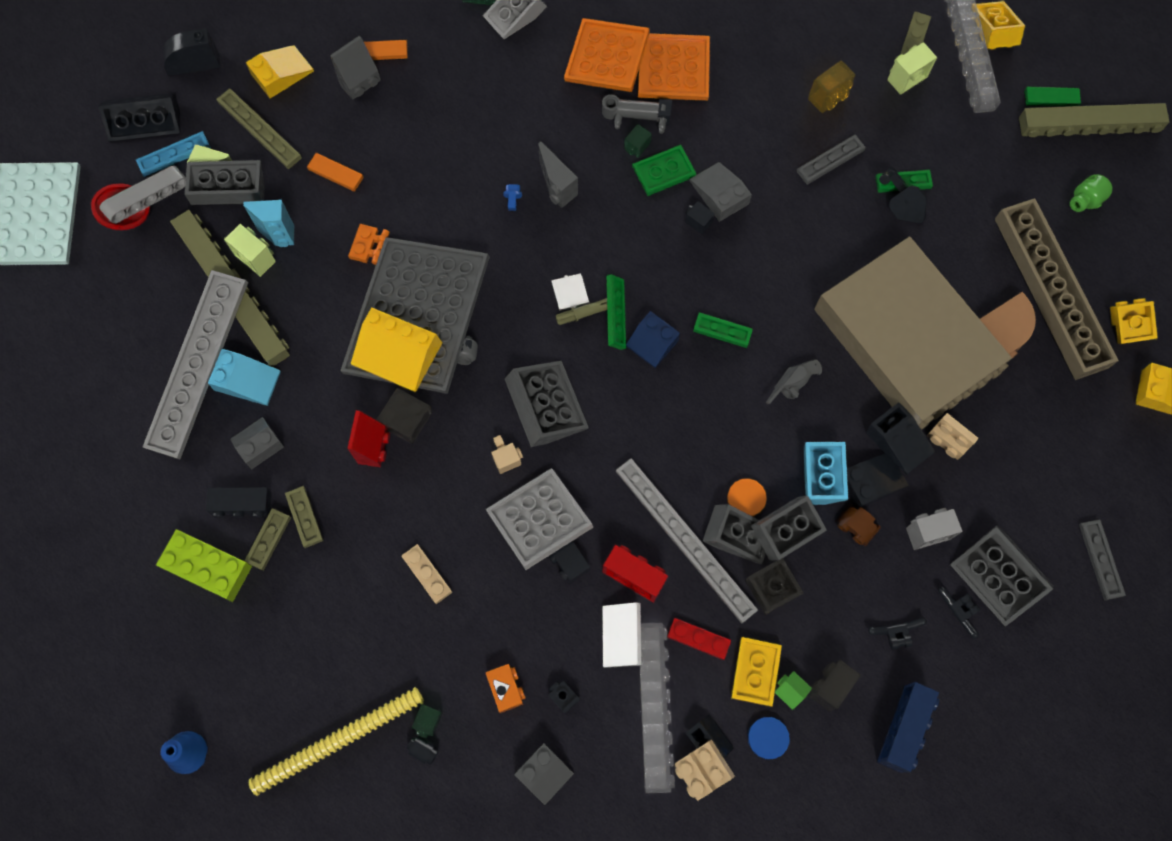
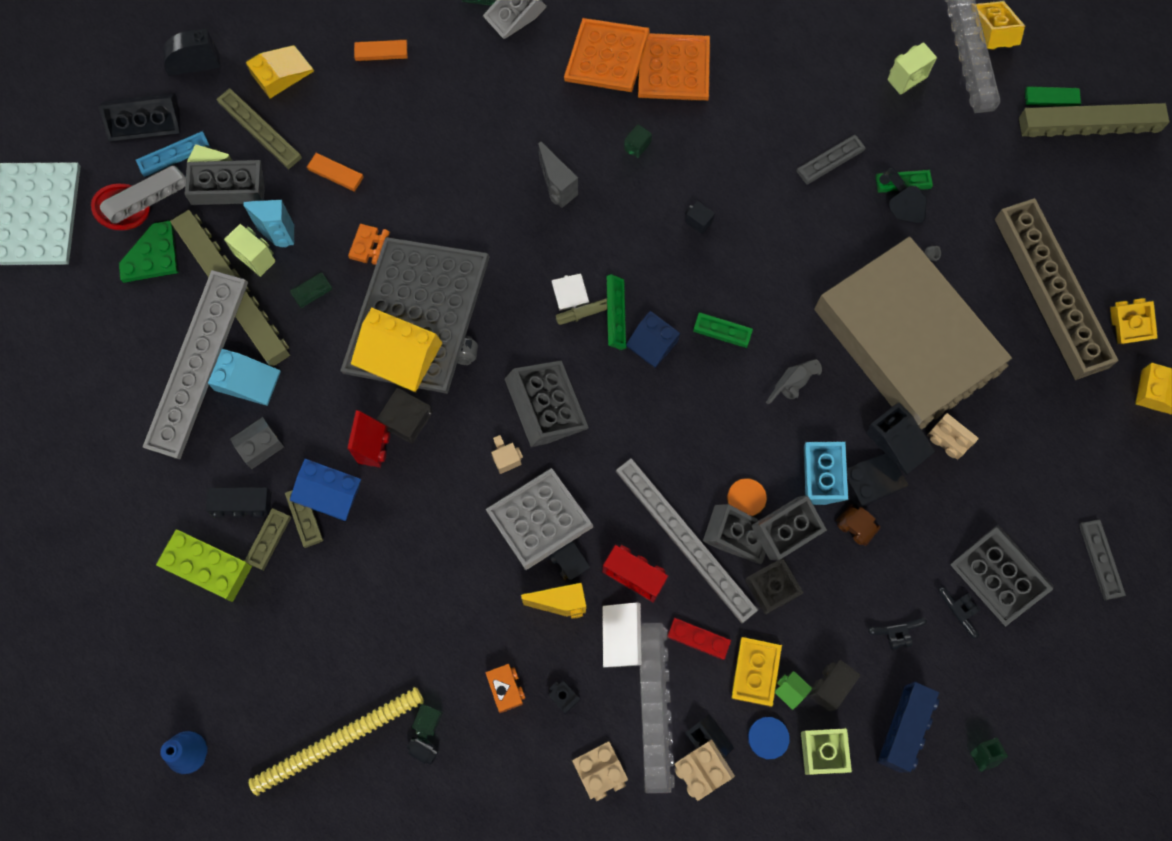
dark grey slope [330,36,381,100] -> none
tan plate [402,544,452,604] -> none
blue piece [503,184,522,211] -> none
dark grey slope [514,743,574,805] -> none
dark grey piece [602,95,672,134] -> none
green tile [632,145,696,196] -> none
dark grey slope [689,162,752,222] -> none
clear yellow brick [808,60,855,113] -> none
olive plate [900,12,931,55] -> none
light grey brick [906,508,963,550] -> none
medium nougat brick [980,292,1036,358] -> none
bright green piece [1070,174,1112,212] -> none
none -> green plate [119,221,178,283]
none -> clear green plate [290,272,332,308]
none -> blue slope [290,459,361,521]
none -> yellow slope [521,583,586,619]
none -> tan plate [572,742,628,801]
none -> yellowish green brick [801,729,852,775]
none -> dark grey hinge [924,246,941,261]
none -> clear green brick [970,738,1008,772]

